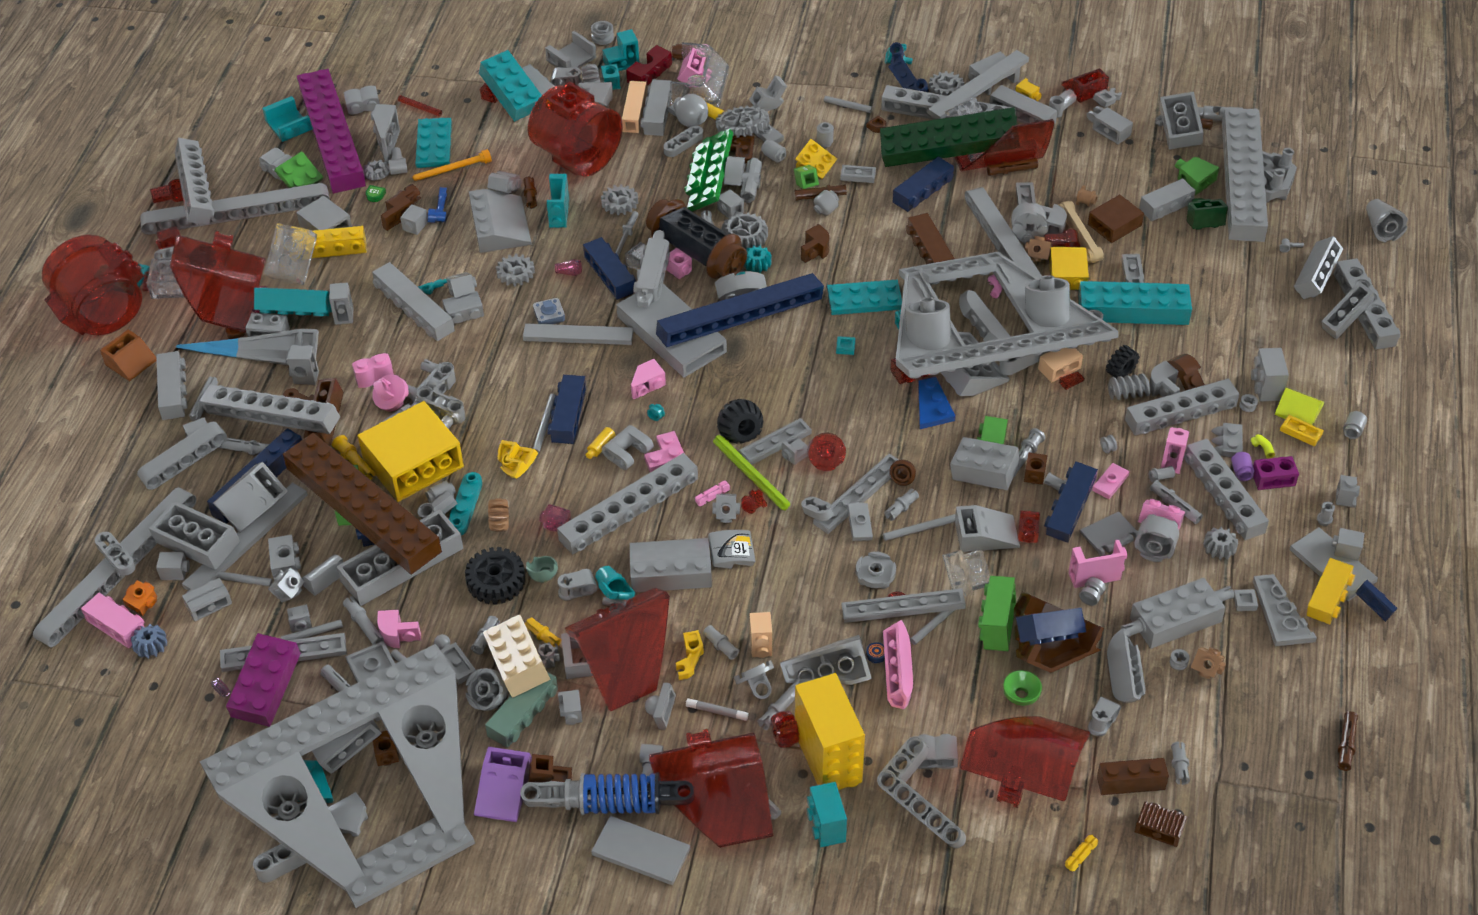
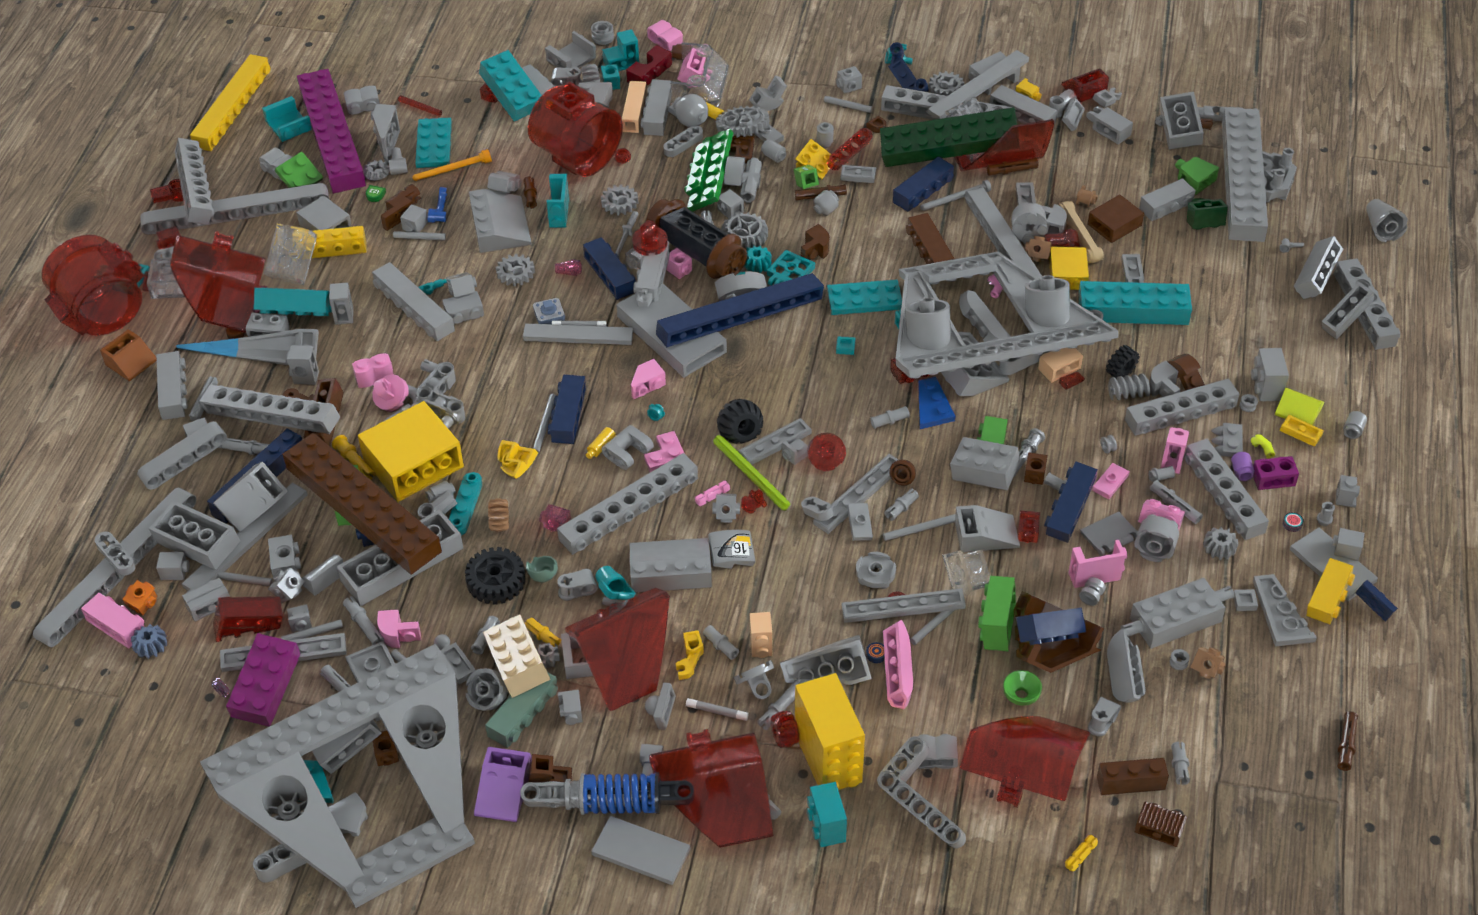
none -> yellow brick [190,54,270,151]
none -> clear red wedge [213,596,283,642]
none -> light grey bar [393,231,446,240]
none -> light grey bar [552,321,607,327]
none -> clear red plate [614,148,631,164]
none -> clear red tile [632,220,668,256]
none -> bright pink brick [647,20,683,51]
none -> teal piece [767,250,815,286]
none -> clear red beam [827,128,873,170]
none -> light grey brick [836,66,862,94]
none -> light grey pin [870,406,910,429]
none -> light grey bar [920,180,991,211]
none -> light grey tile [1062,97,1085,131]
none -> tile [1282,512,1304,532]

